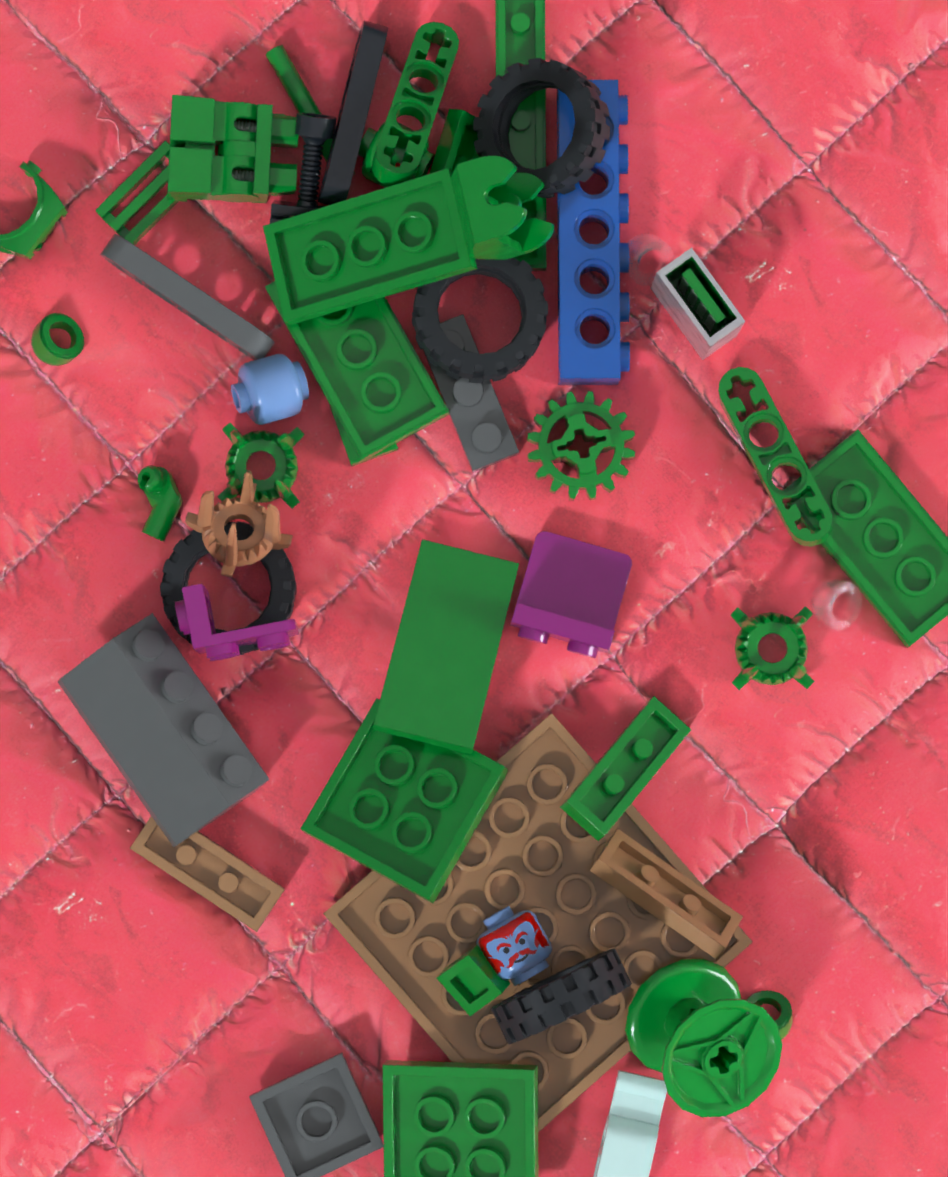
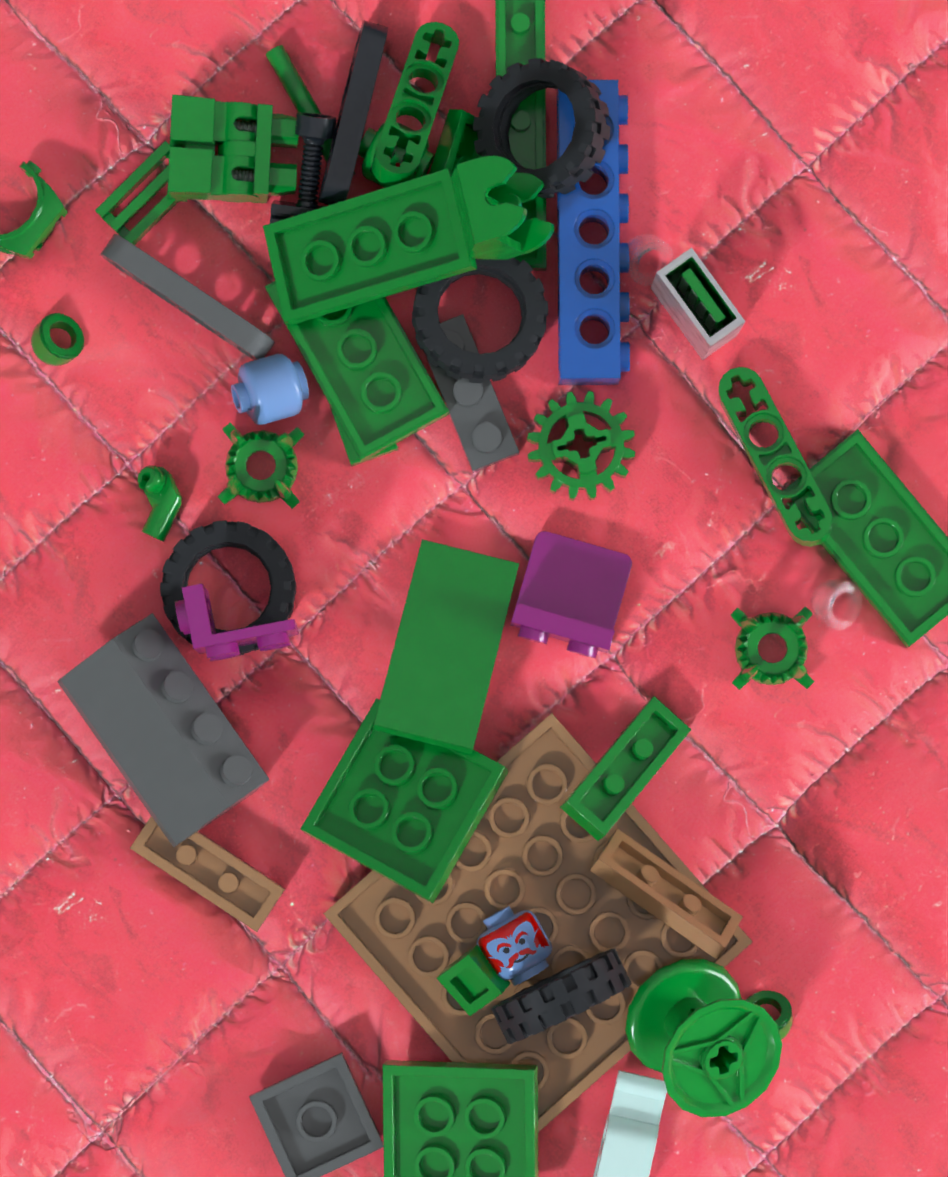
nougat piece [185,470,293,577] -> none

